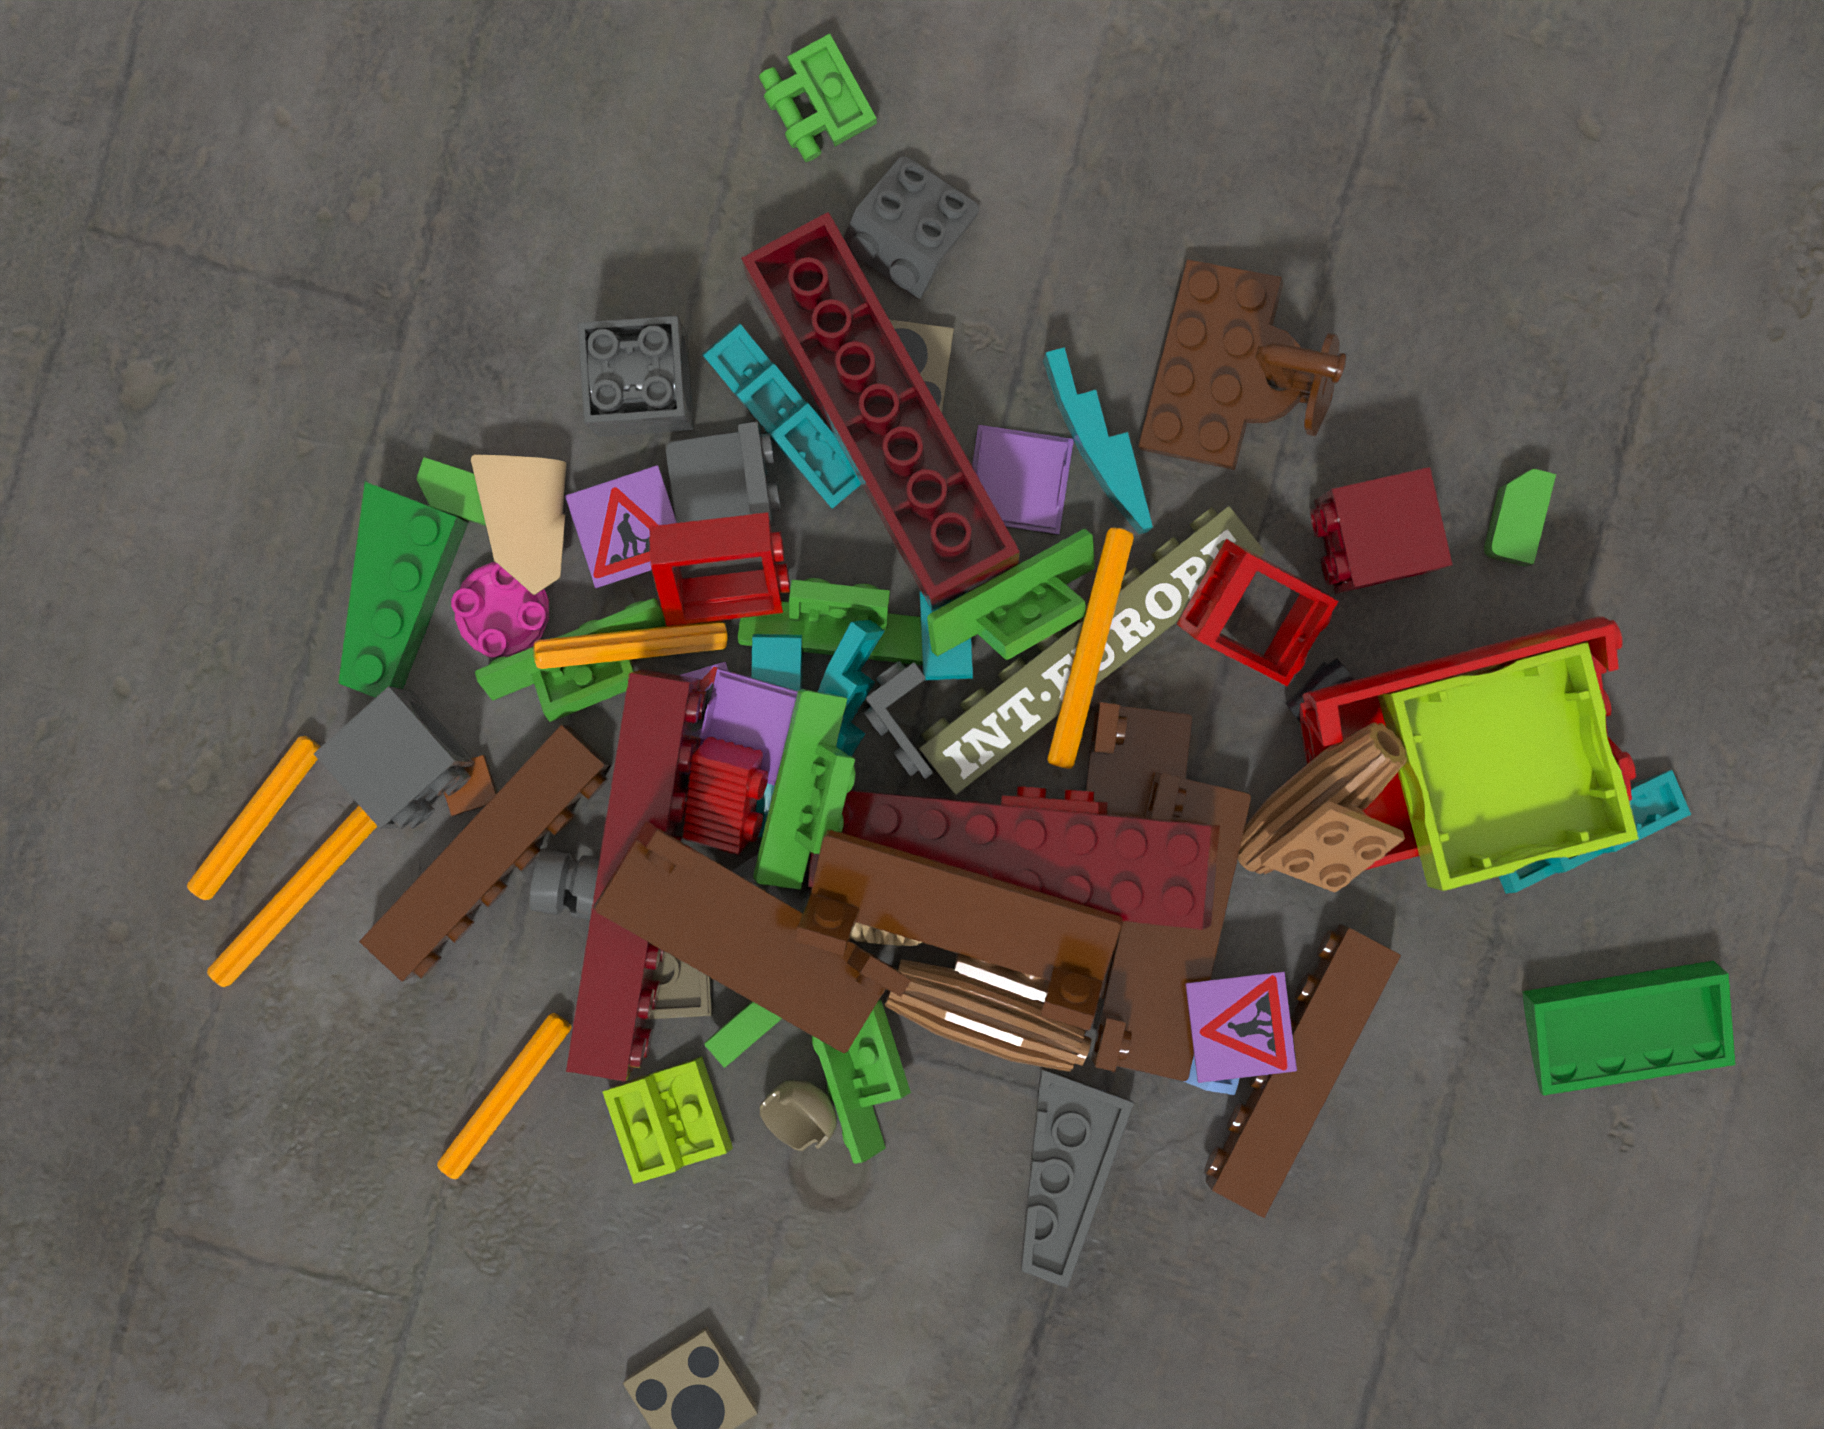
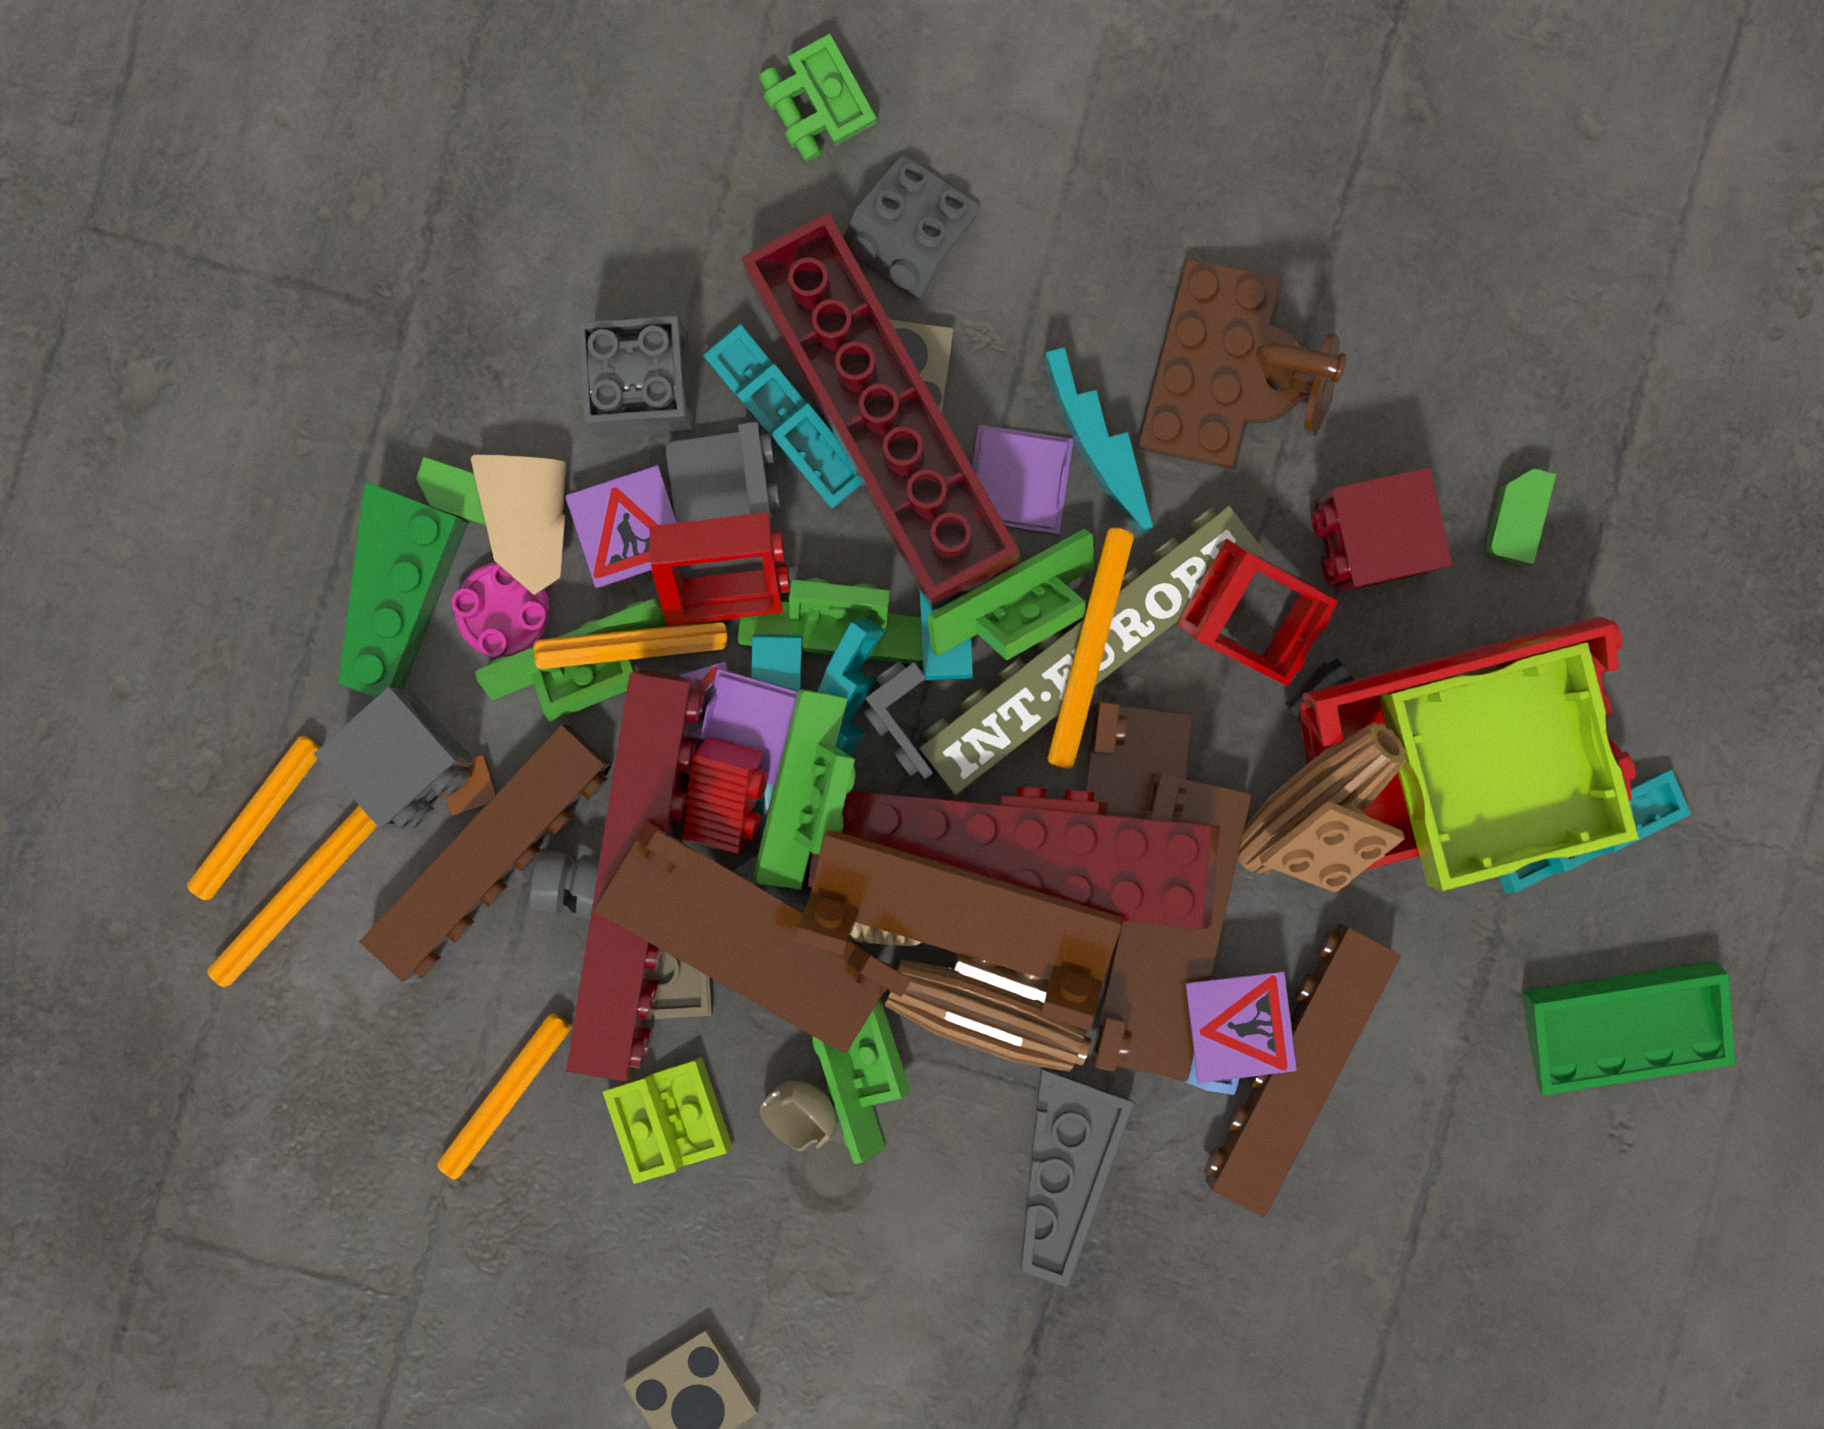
bright green piece [704,1001,782,1068] -> none

